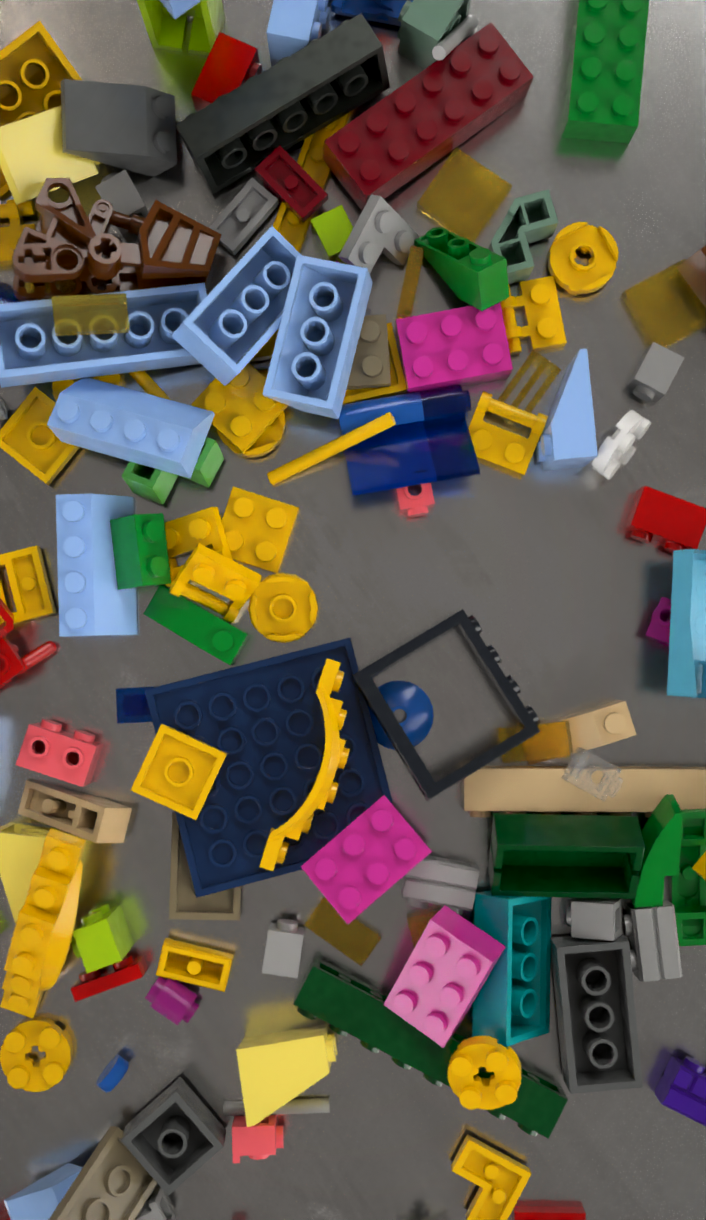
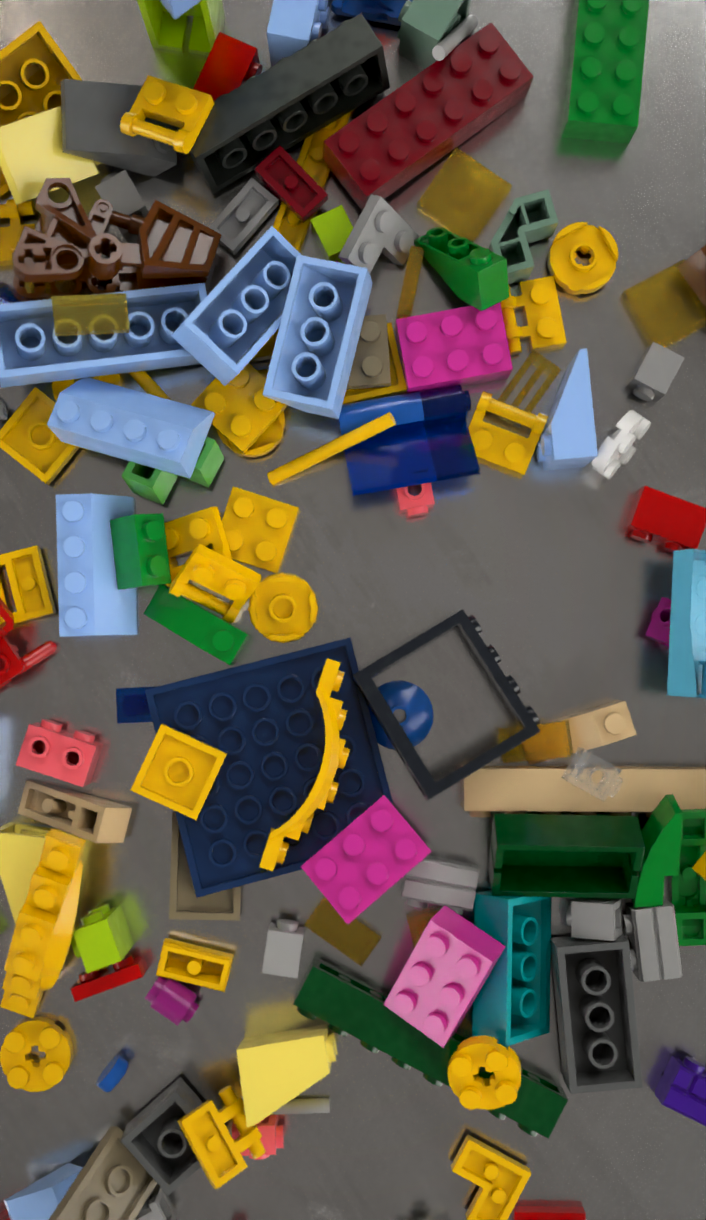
none -> yellow plate [120,75,214,154]
none -> yellow plate [177,1085,266,1189]

